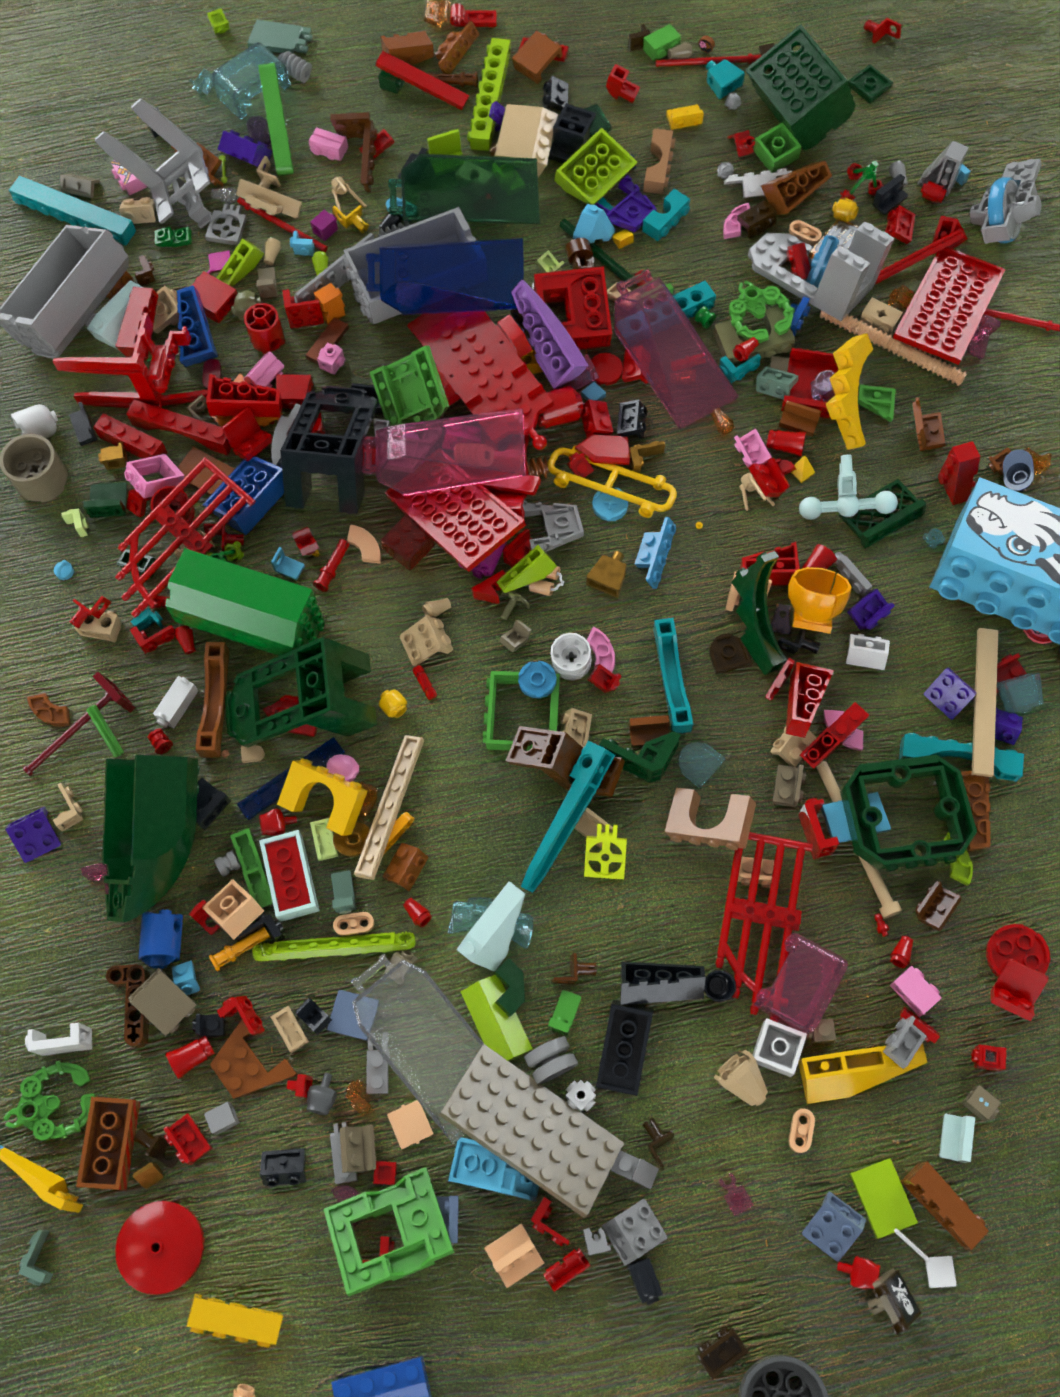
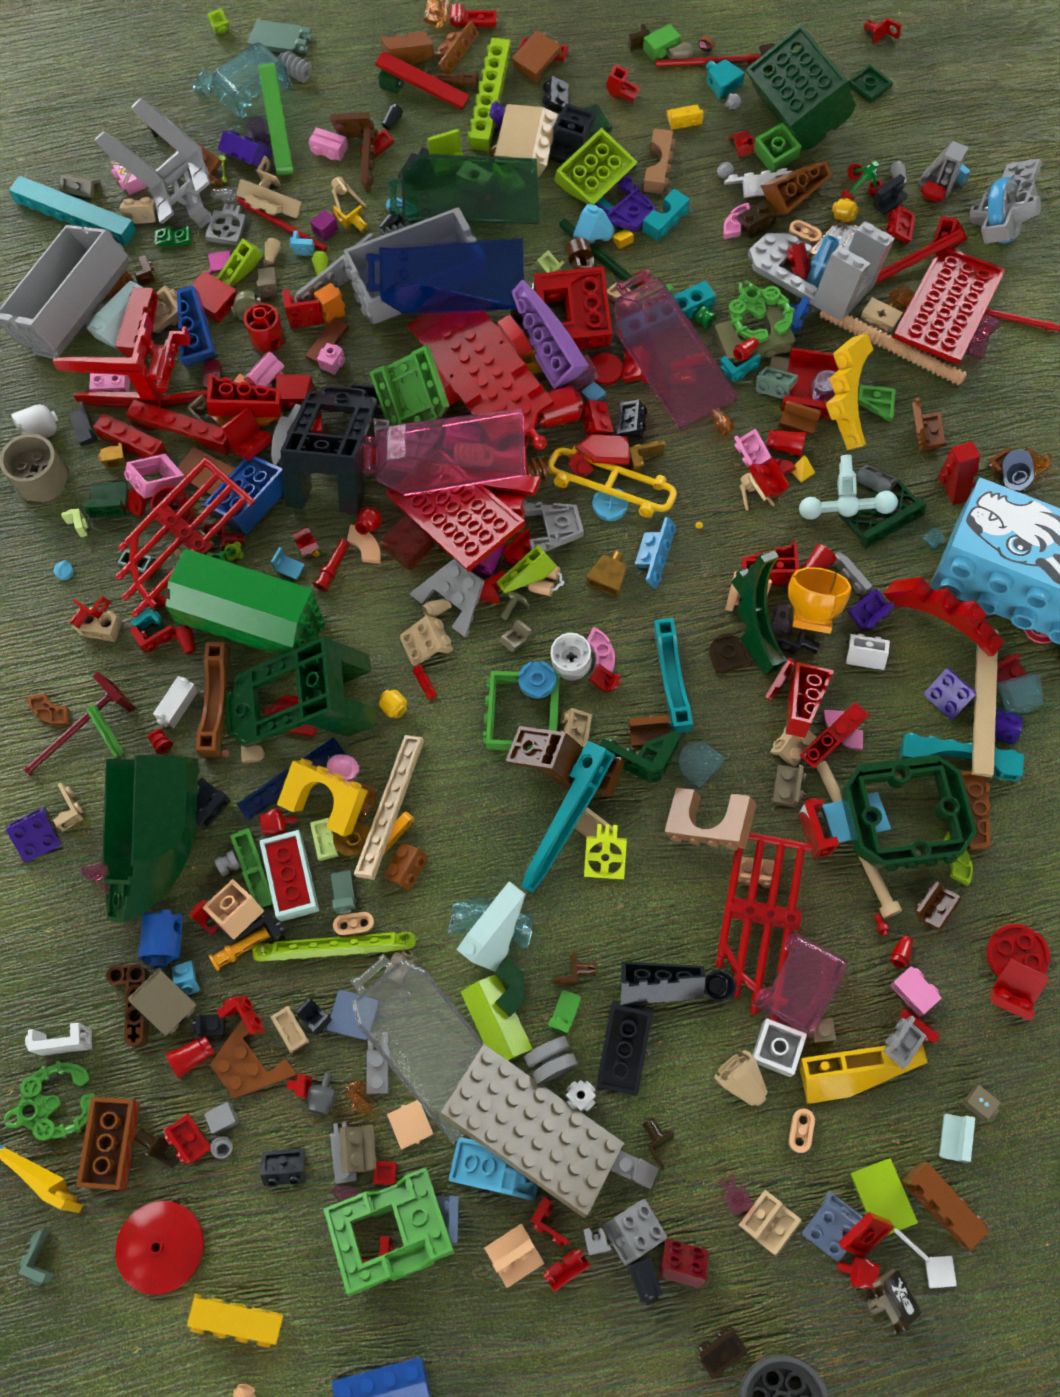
pearl gold slope [133,1162,164,1189] -> none
red cone [403,898,432,927] -> none
red window [971,1044,1006,1072] -> none
none -> bright pink brick [89,373,130,392]
none -> light grey plate [211,1136,233,1159]
none -> red piece [355,507,382,535]
none -> black cone [382,104,403,130]
none -> light grey wing [410,559,485,637]
none -> dark red bracket [658,1239,709,1289]
none -> tan slope [739,1190,802,1257]
none -> red tile [838,1211,895,1257]
none -> flat silver slope [856,465,898,493]
none -> red arch [883,577,1004,656]

